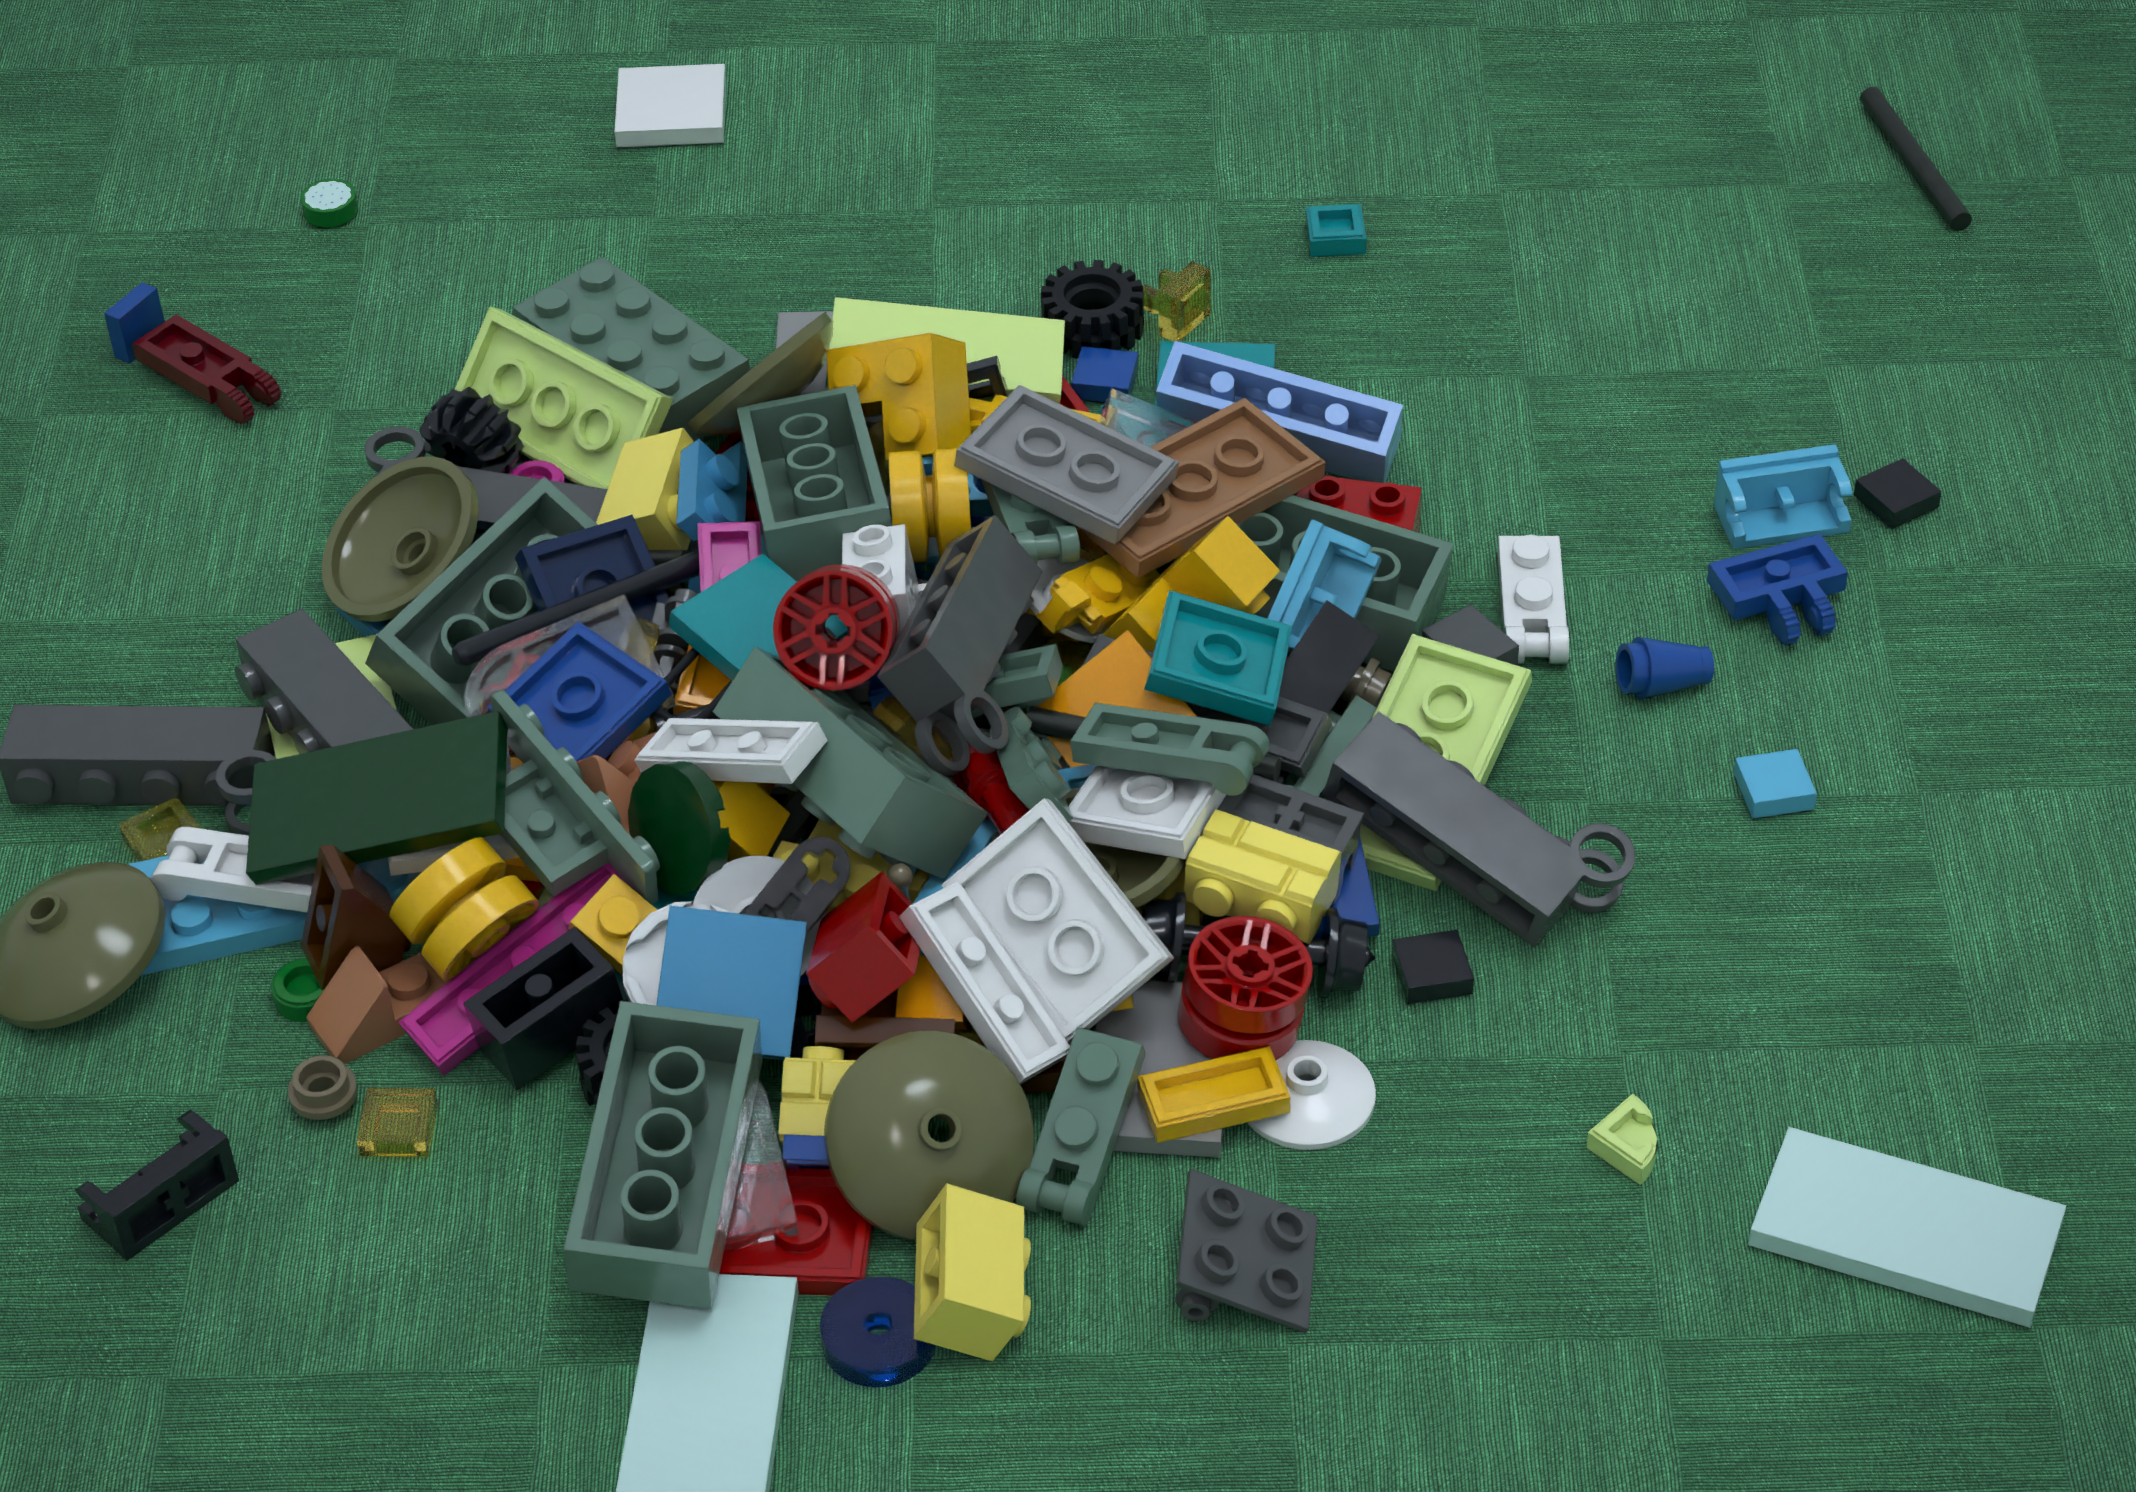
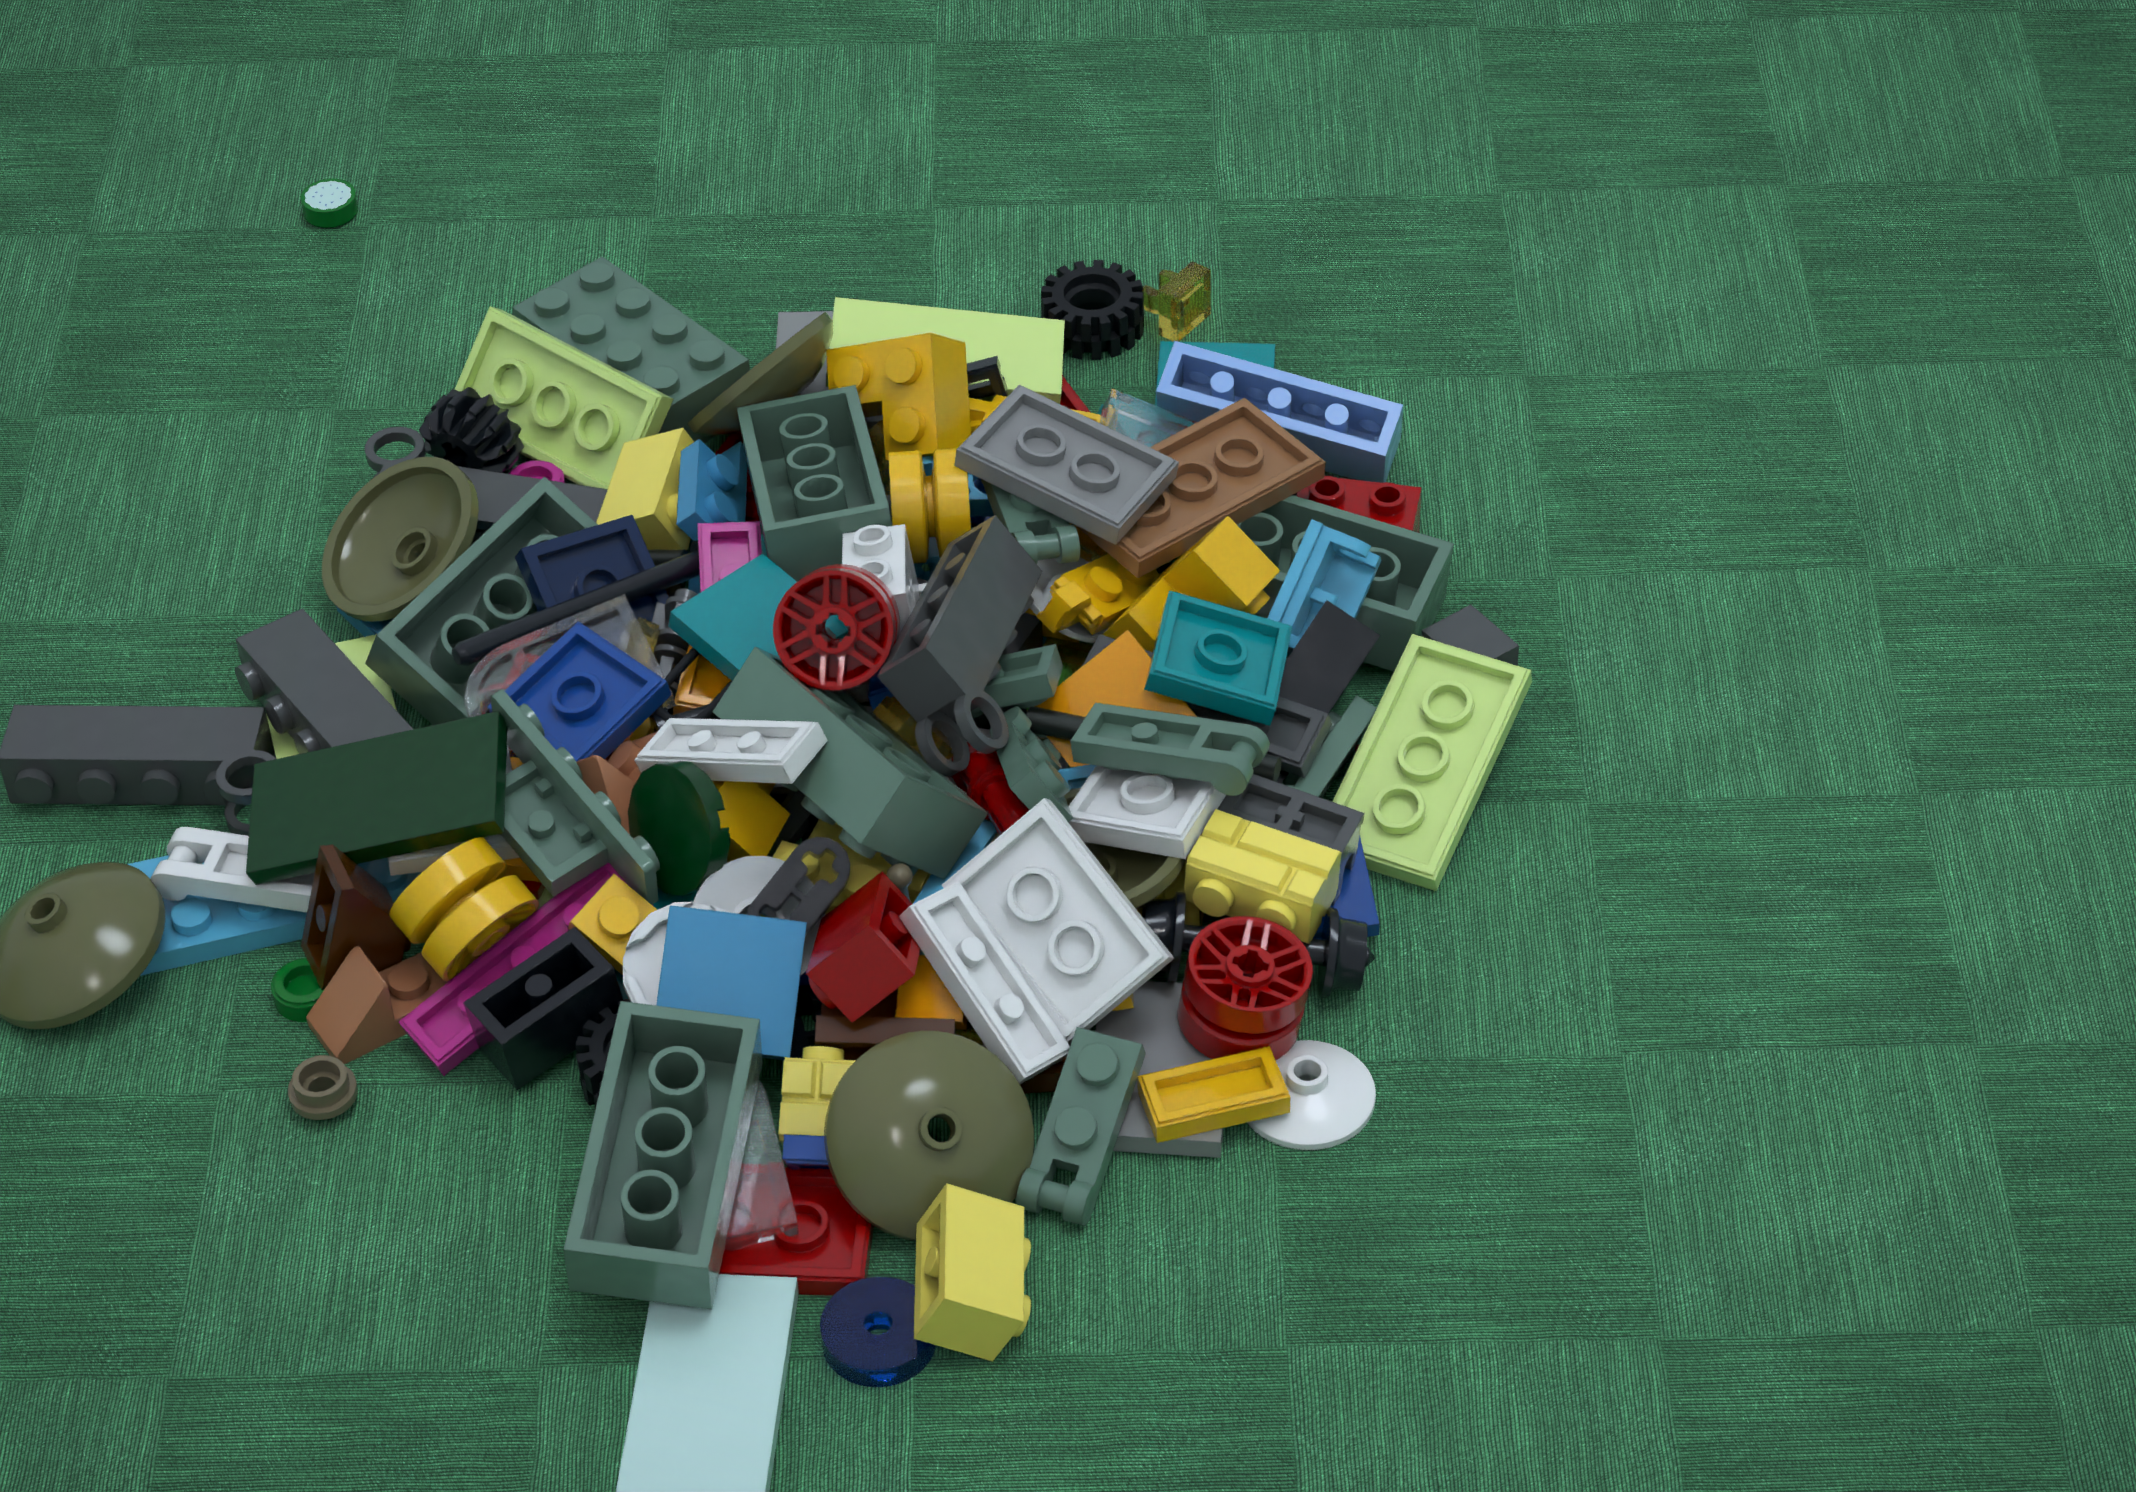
black hinge [75,1110,239,1261] -> none
blue tile [104,282,165,364] -> none
clear yellow tile [119,797,202,861] -> none
dark red hinge [132,314,282,425] -> none
clear yellow tile [356,1088,438,1157] -> none
white tile [614,64,726,148] -> none
blue tile [1071,346,1139,405] -> none
dark grey hinge [1175,1169,1317,1333] -> none
teal tile [1306,204,1367,257] -> none
dark grey hinge [1323,712,1635,948] -> none
dark tan plate [1339,658,1392,711] -> none
black tile [1392,929,1474,1004] -> none
white plate [1497,535,1569,664] -> none
yellowish green tile [1586,1094,1657,1185] -> none
blue cone [1615,637,1714,699] -> none
blue hinge [1707,534,1848,645] -> none
medium azure hinge [1714,444,1852,549] -> none
medium azure tile [1734,749,1817,819] -> none
light aqua tile [1748,1127,2067,1328] -> none
black tile [1854,458,1942,529] -> none
pearl dark grey bar [1860,86,1972,231] -> none

